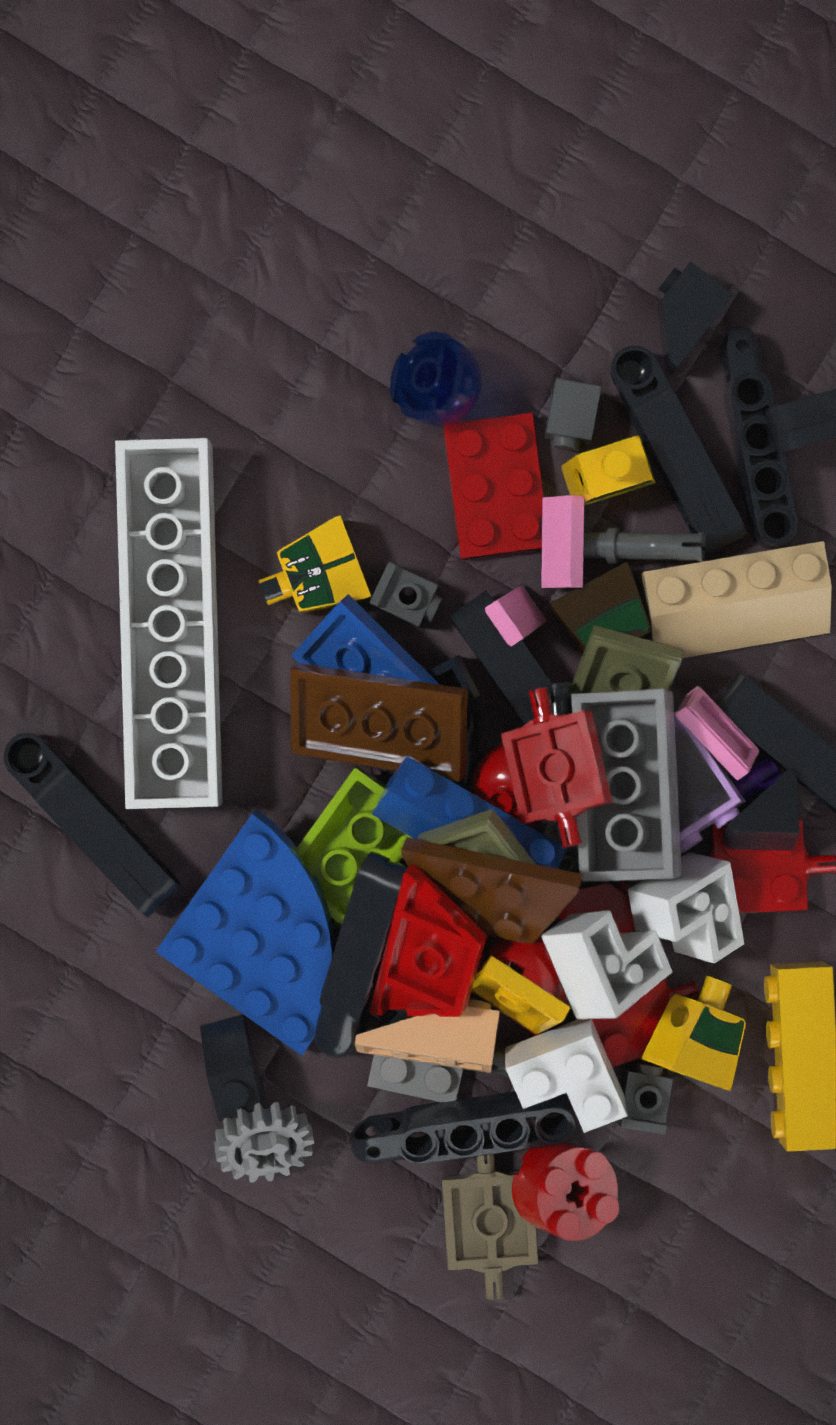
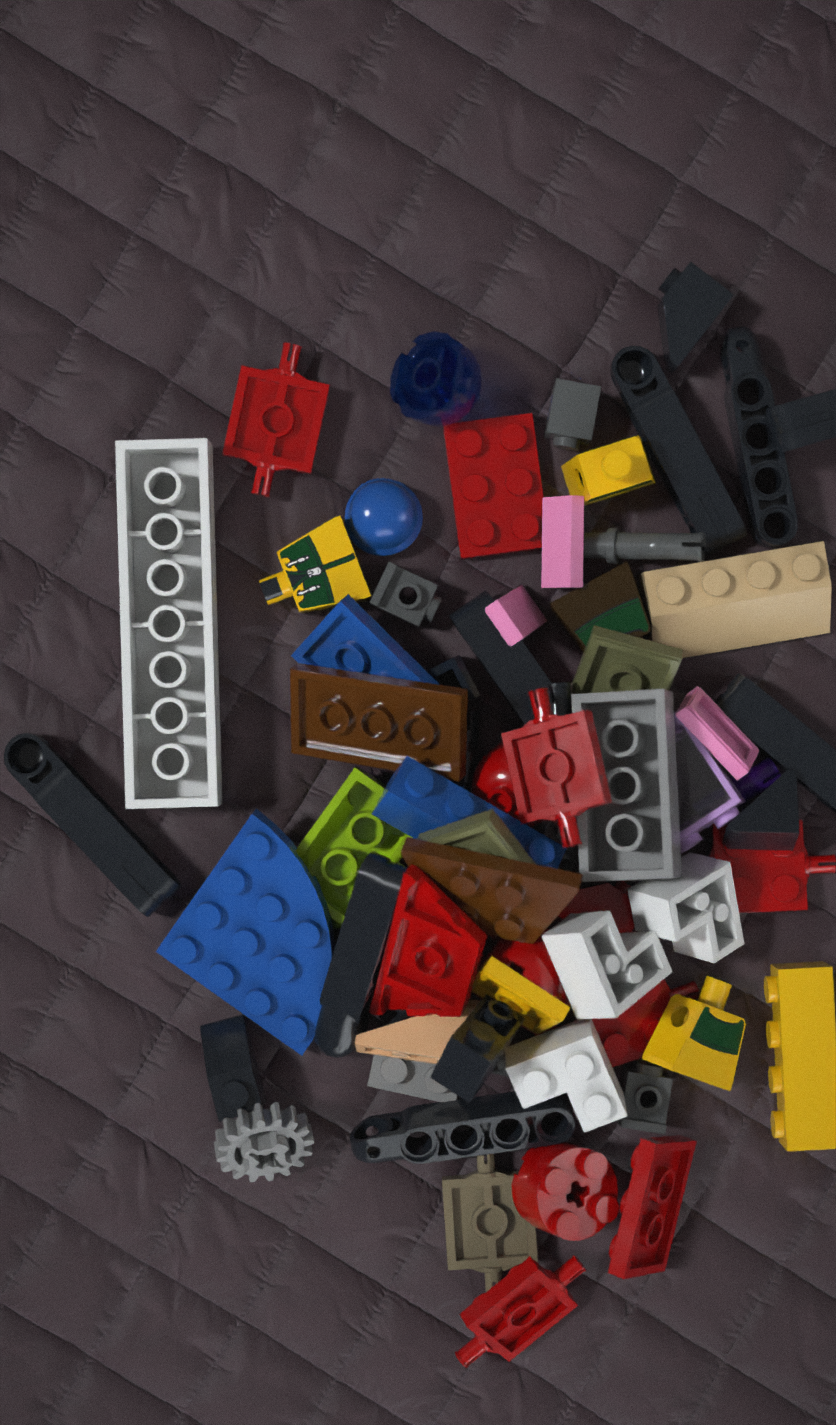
none -> red plate [222,342,330,497]
none -> blue helmet [345,478,423,556]
none -> black slope [430,994,525,1103]
none -> red plate [455,1255,586,1368]
none -> red plate [608,1135,697,1279]

